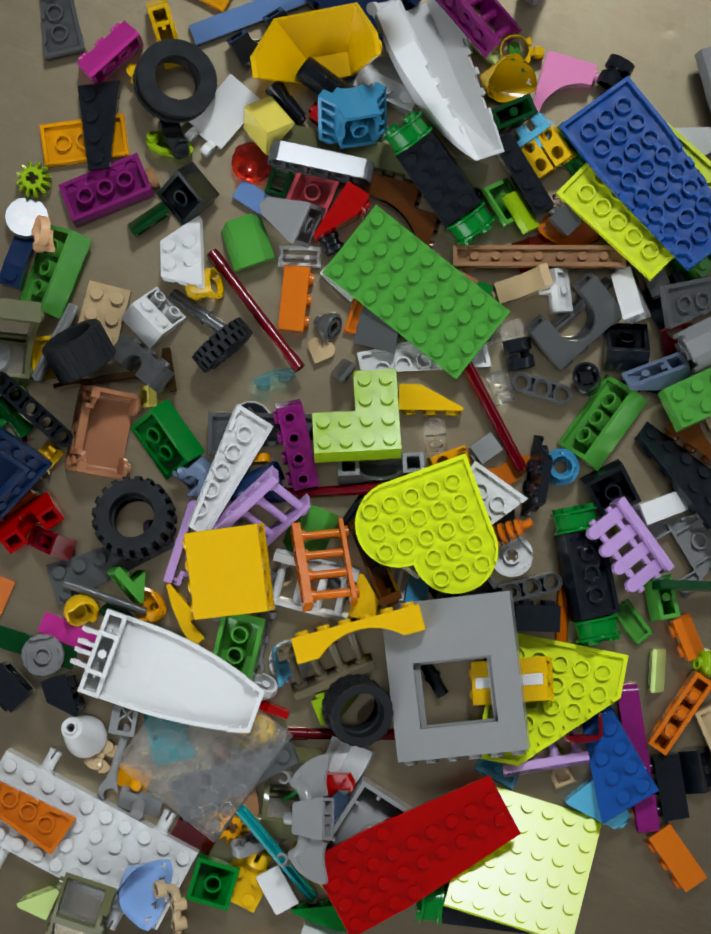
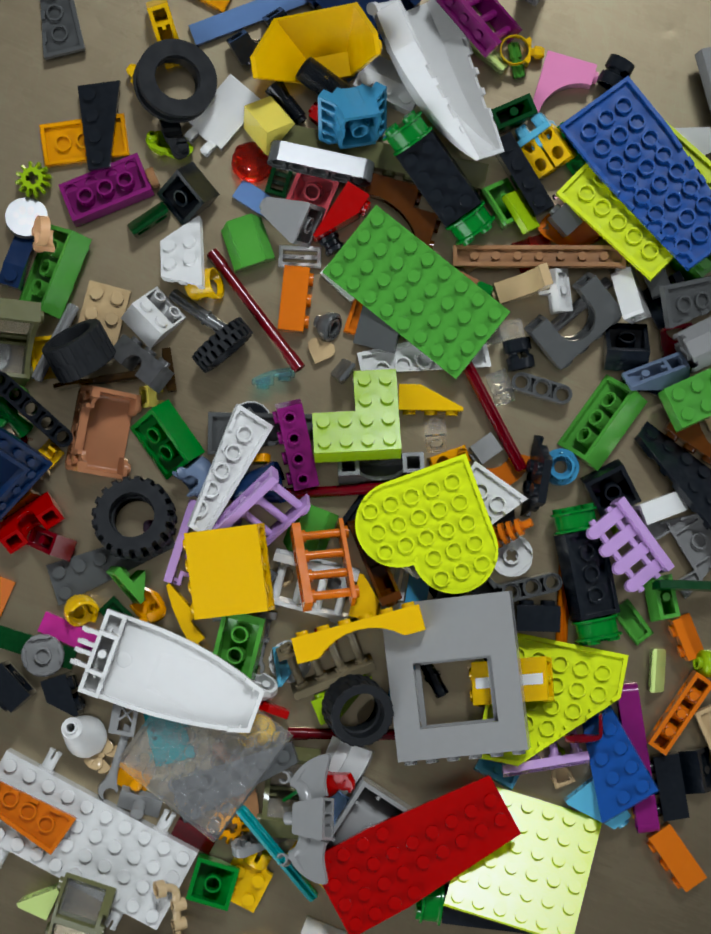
dark grey bar [63,579,147,616] -> none
dark pink slope [77,20,144,84] -> none
light blue piece [117,859,173,931] -> none
white panel [256,862,299,915] -> none
green slope [291,899,347,931] -> none
yellow piece [480,53,537,102] -> none
black wheel [572,362,601,396] -> none

